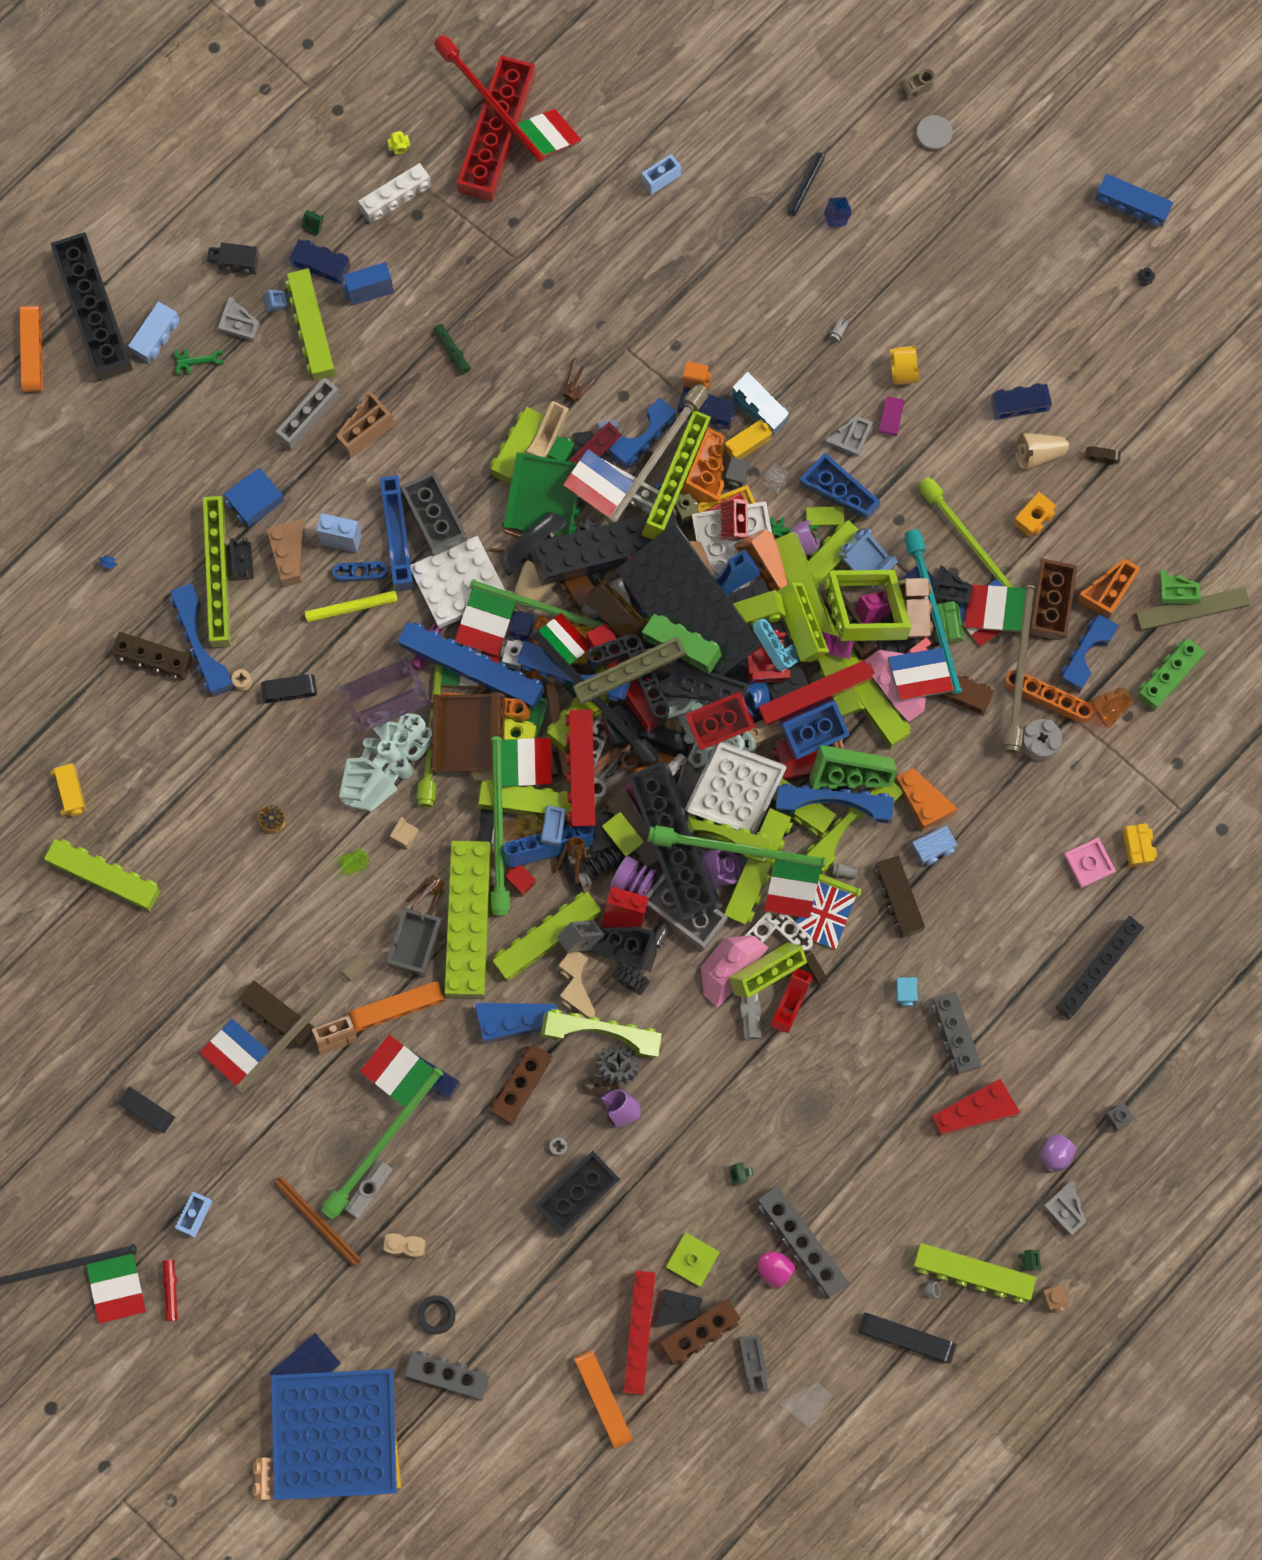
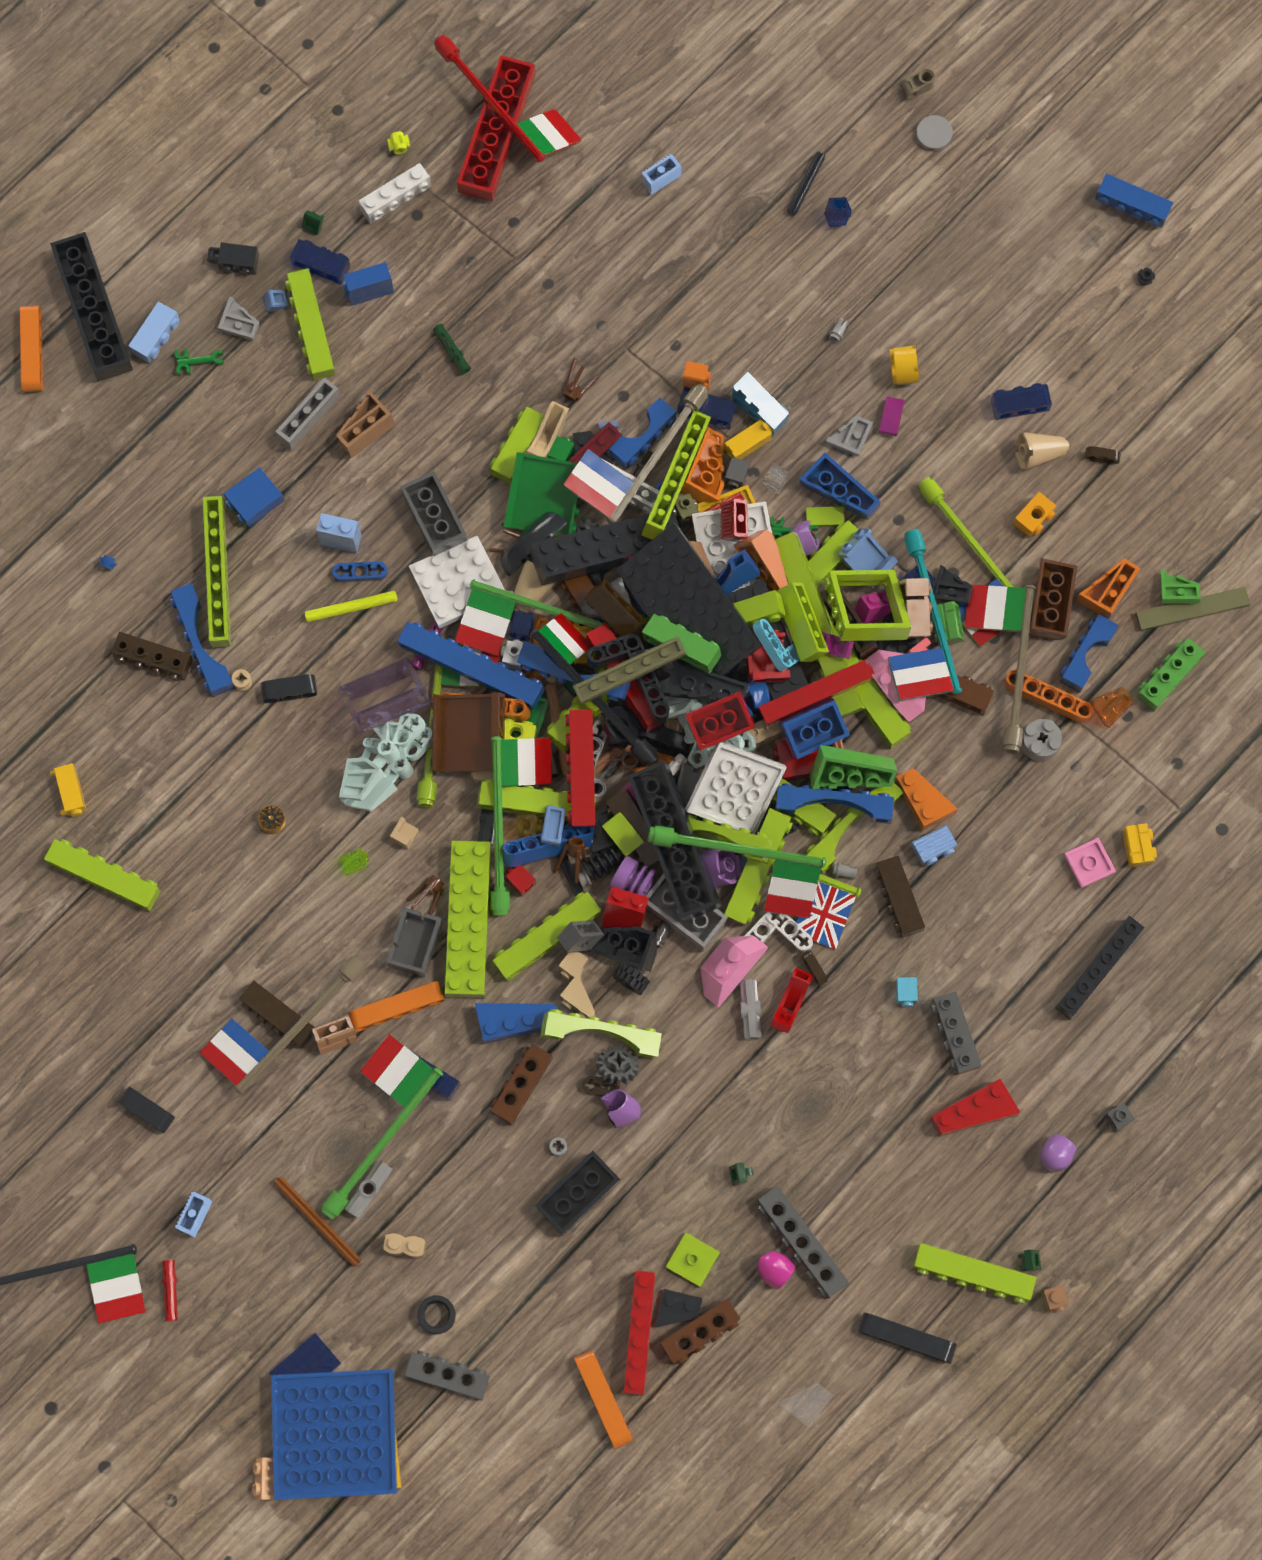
black hinge [230,538,254,581] -> none
medium nougat wedge [267,519,305,587] -> none
blue arch [380,475,414,591] -> none
lime brick [729,942,807,998] -> none
dark grey hinge [739,1334,768,1394] -> none
light grey hinge [923,1282,941,1298] -> none
light grey wing [1044,1180,1086,1236] -> none

